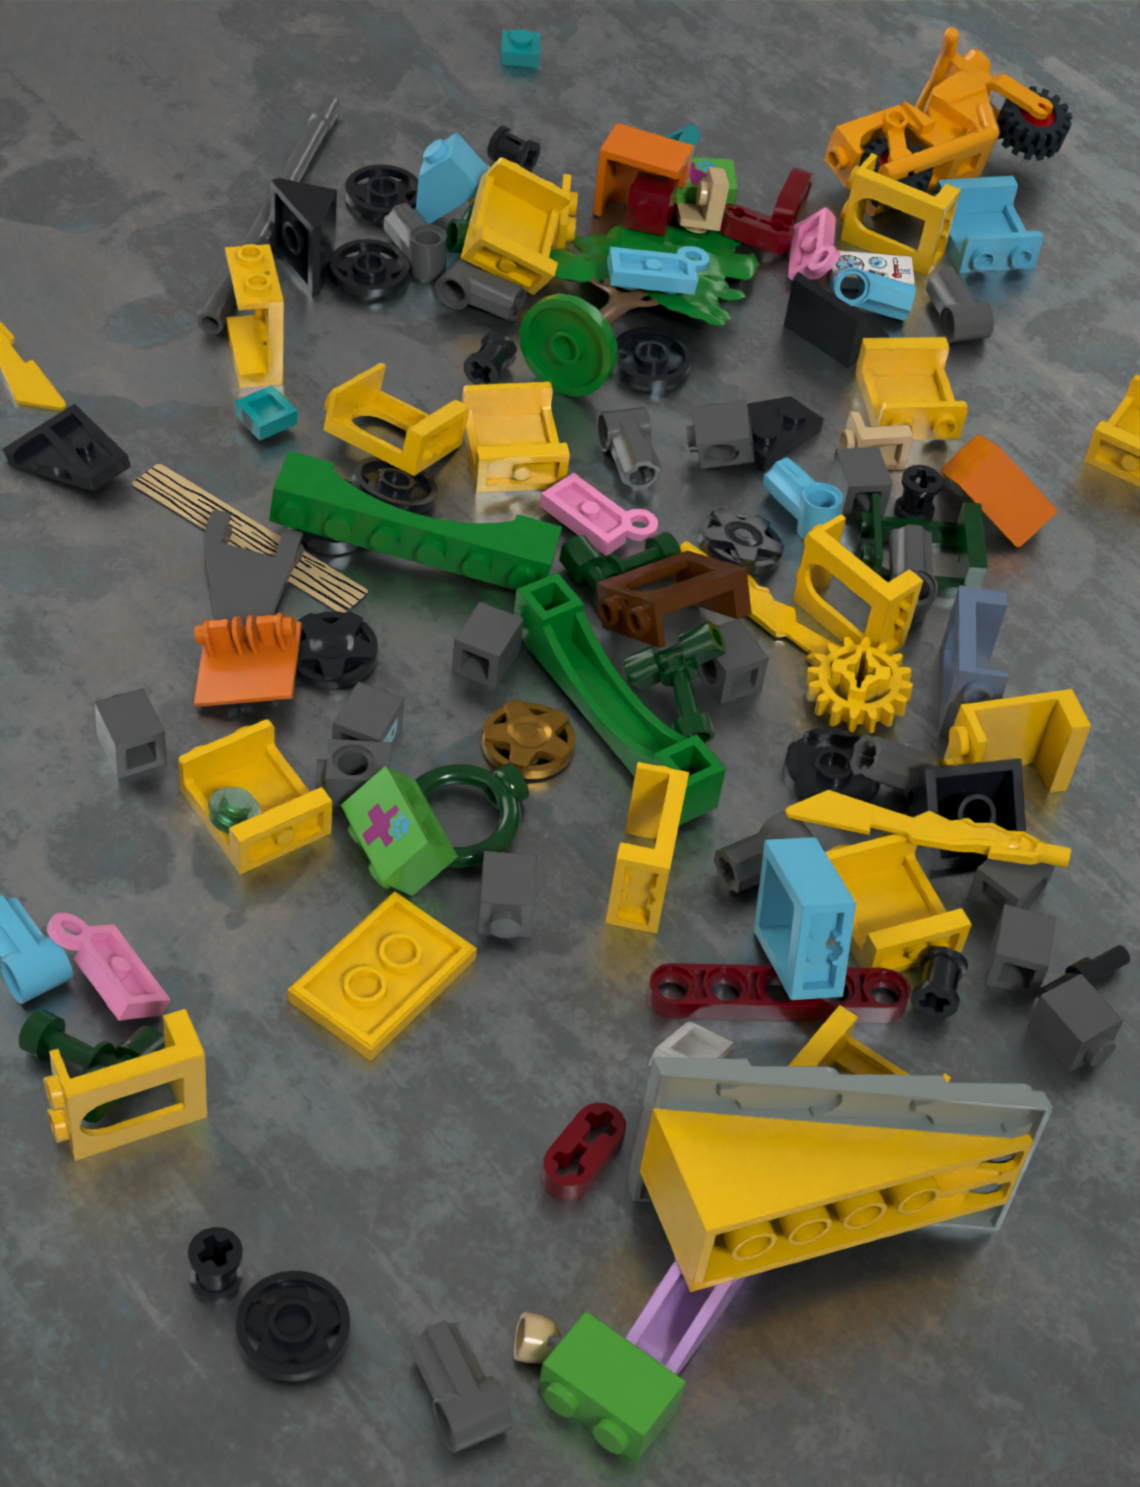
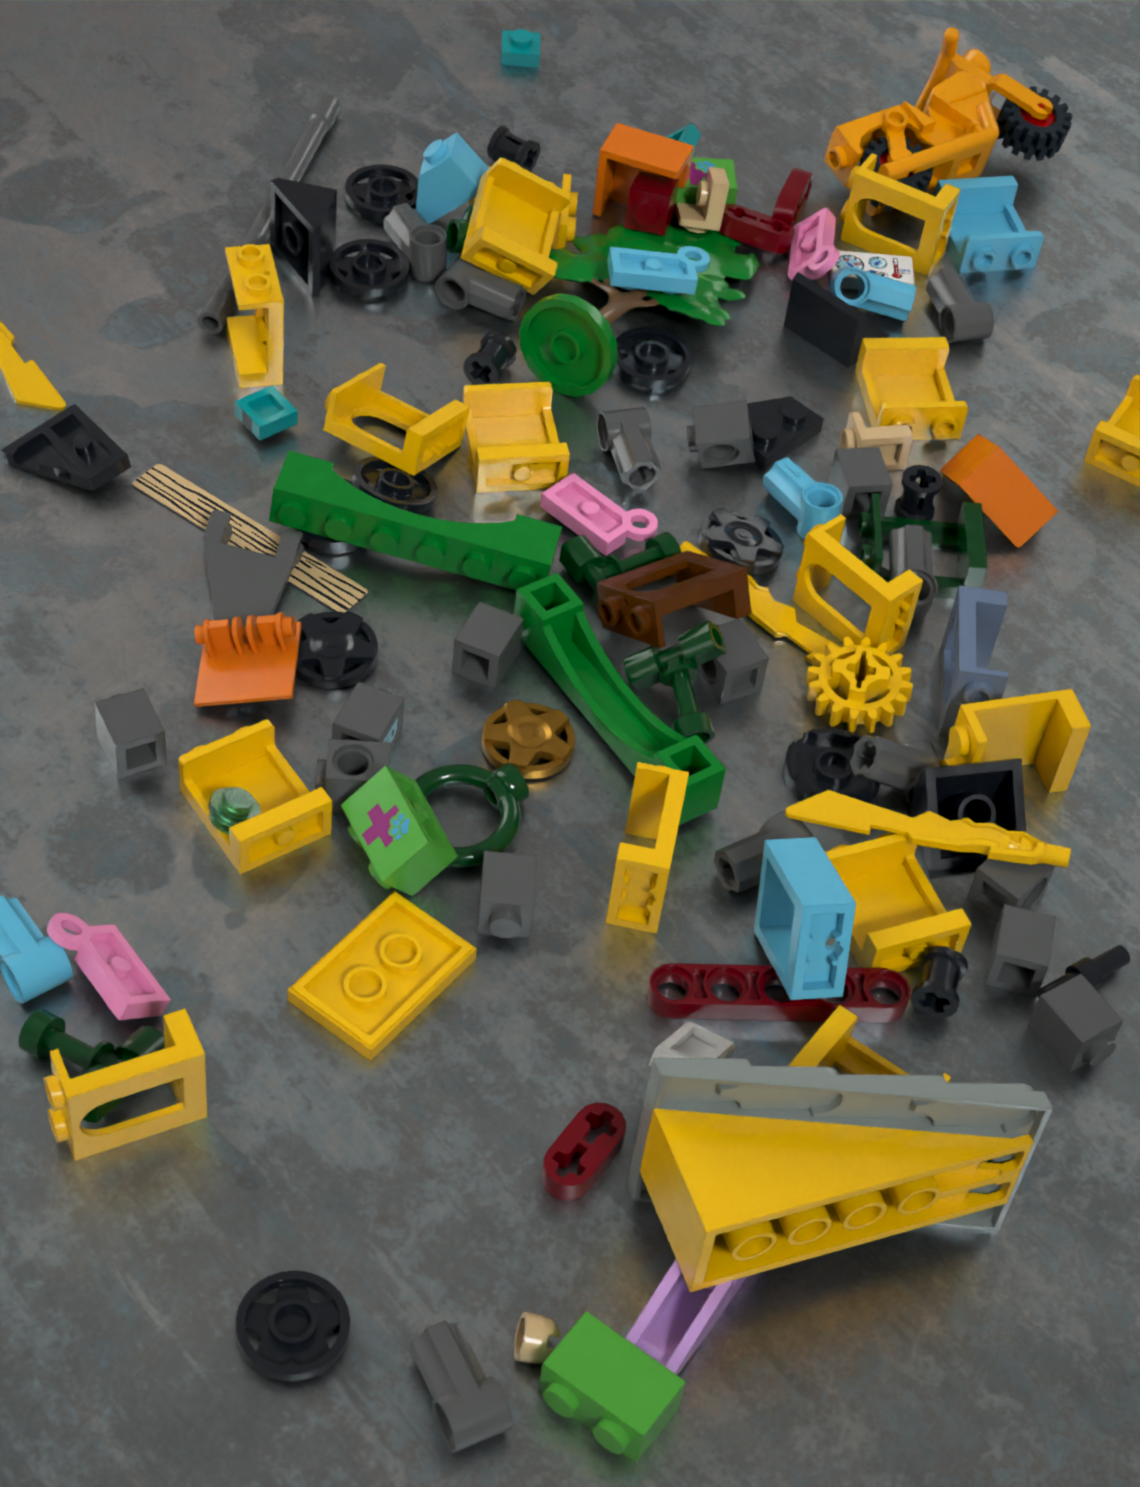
black bush [188,1227,243,1305] -> none

